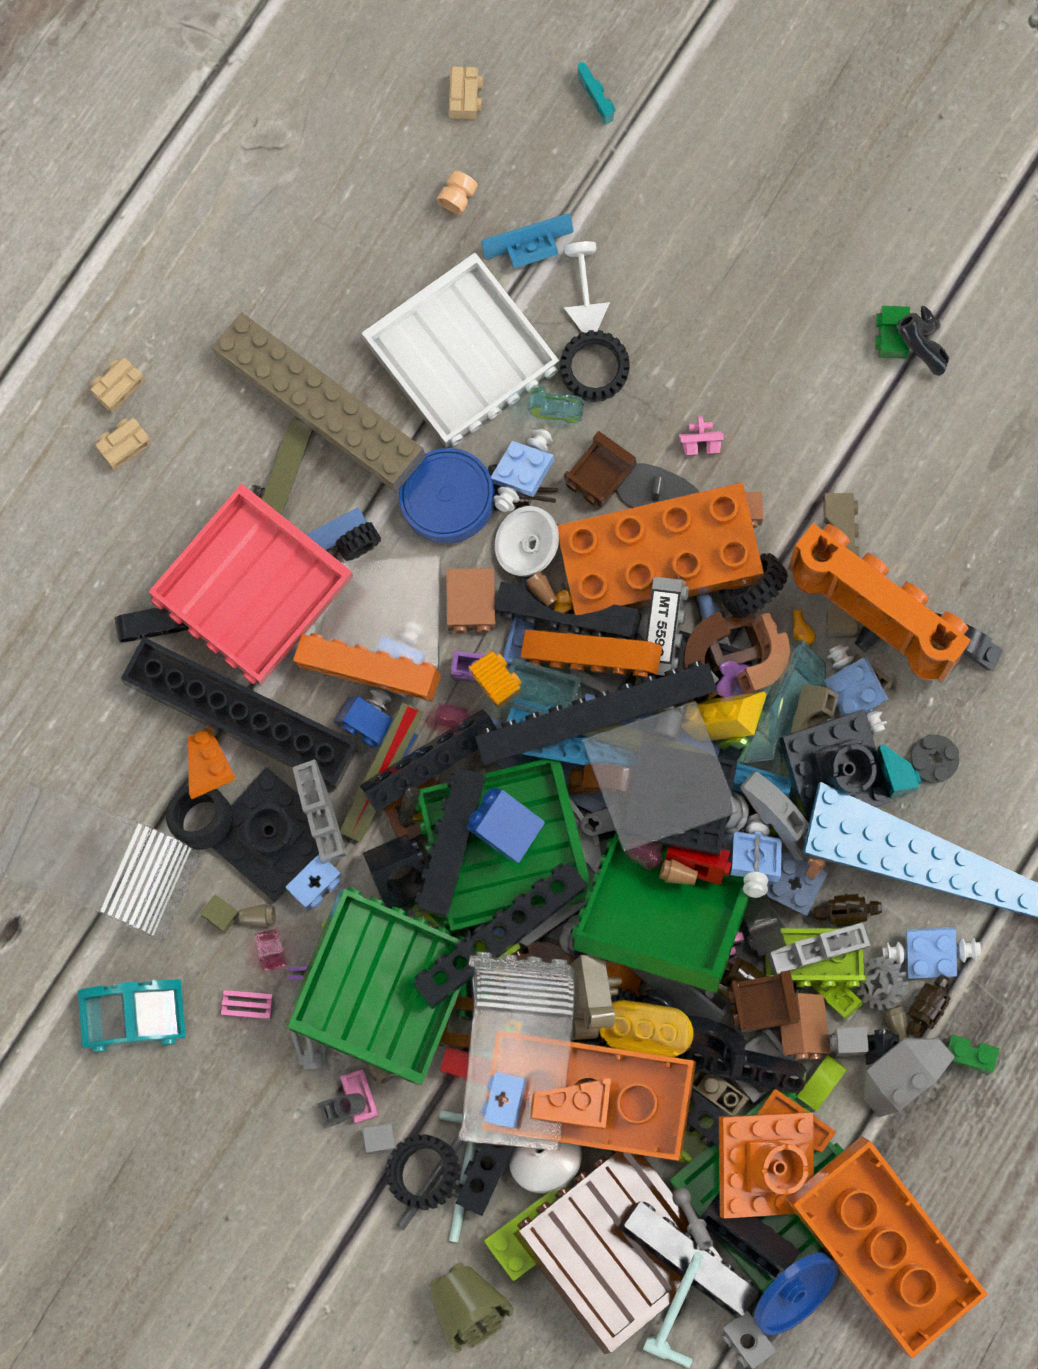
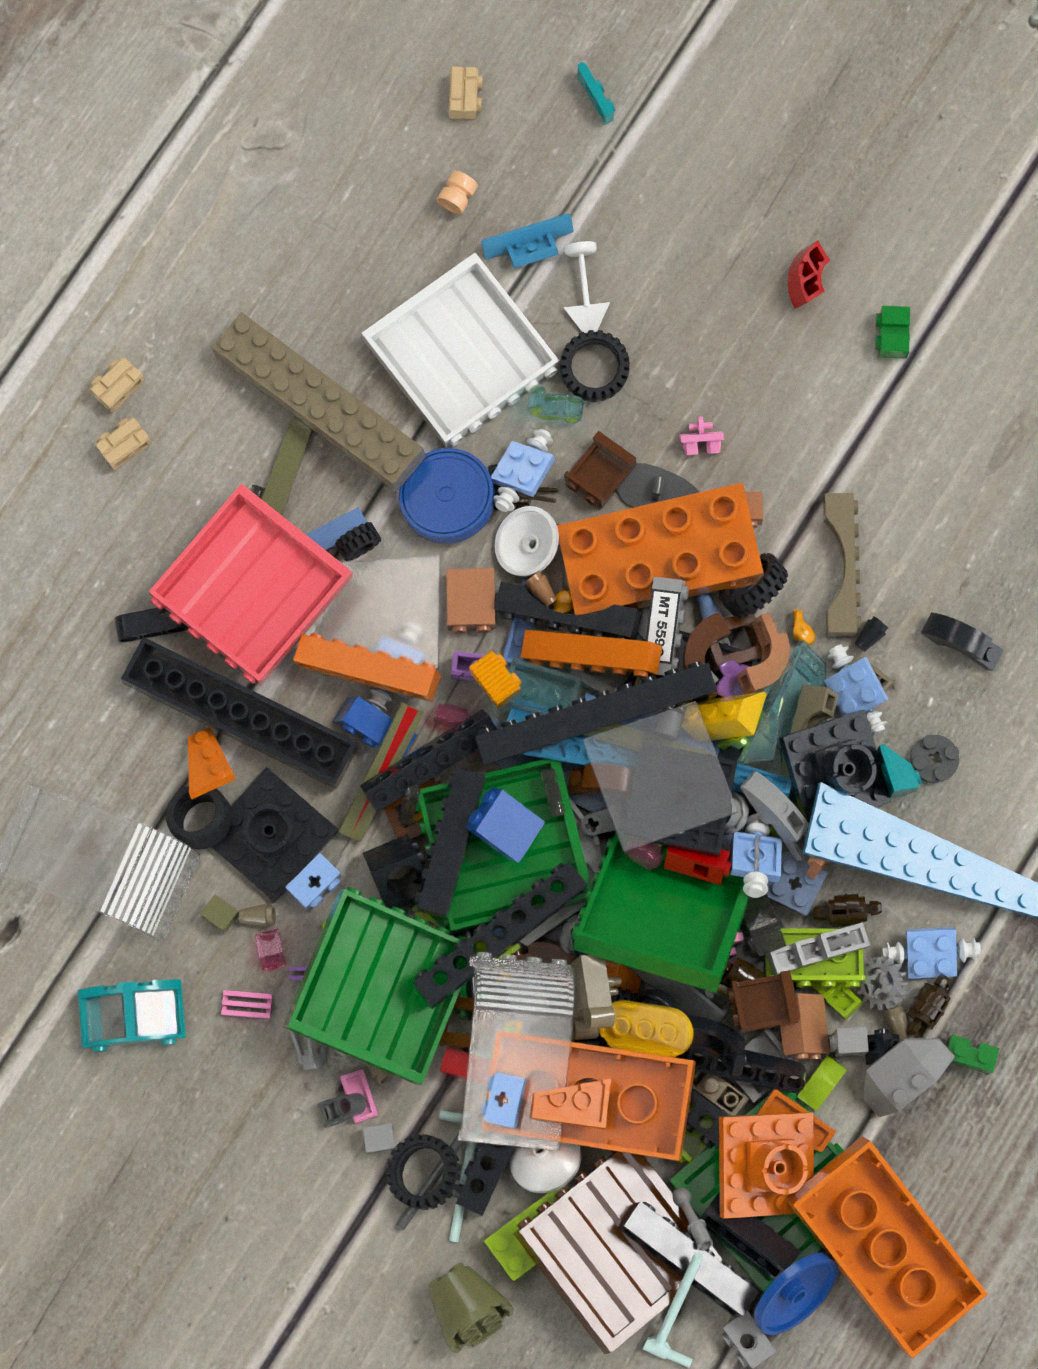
light grey slope [292,759,347,863] -> none
medium nougat cone [659,859,698,885] -> none
orange piece [788,523,971,683] -> none
black piece [896,306,949,376] -> none
none -> clear smoke axle [541,769,565,817]
none -> red brick [787,241,830,309]

